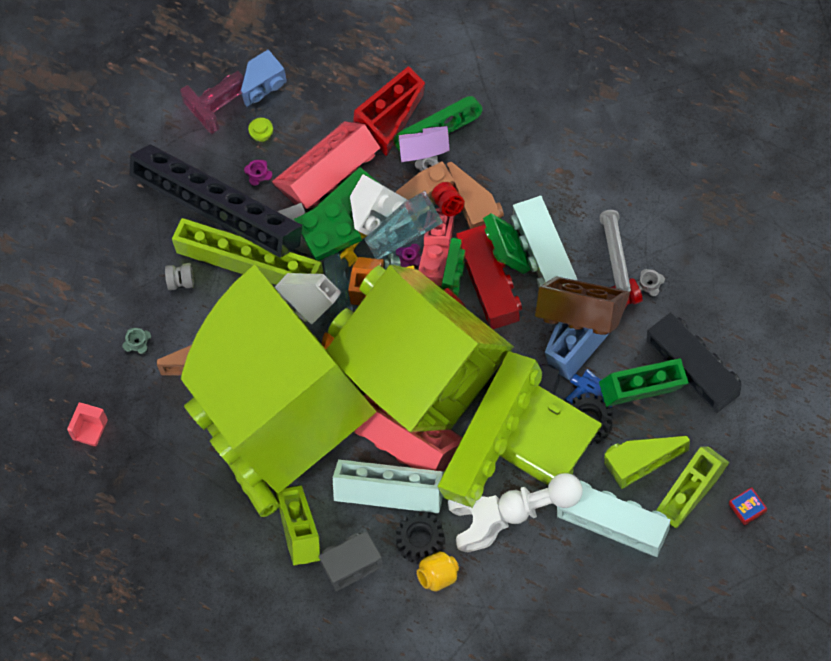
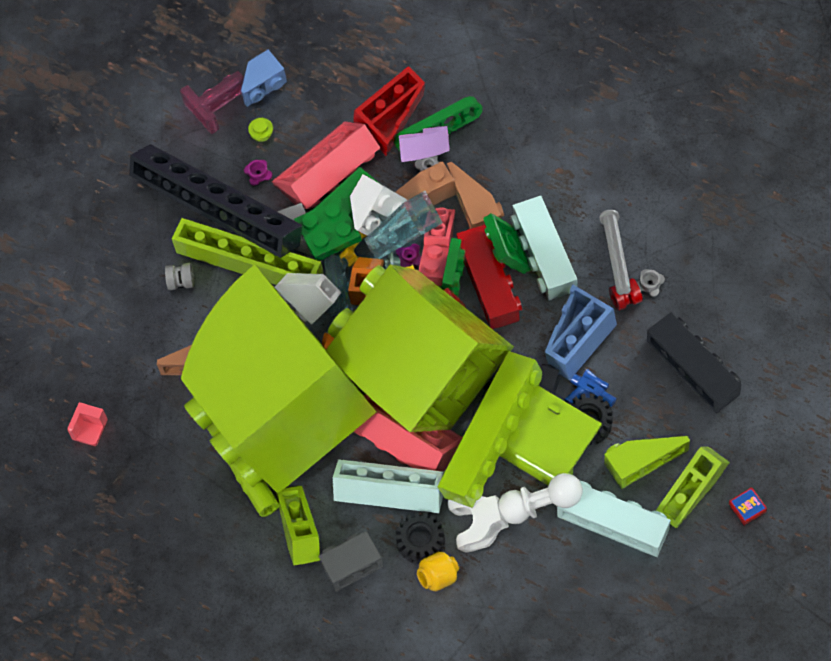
sand green plate [123,328,151,354] -> none
red wheel [431,182,465,217] -> none
reddish brown slope [535,276,630,335] -> none
green brick [599,358,688,407] -> none

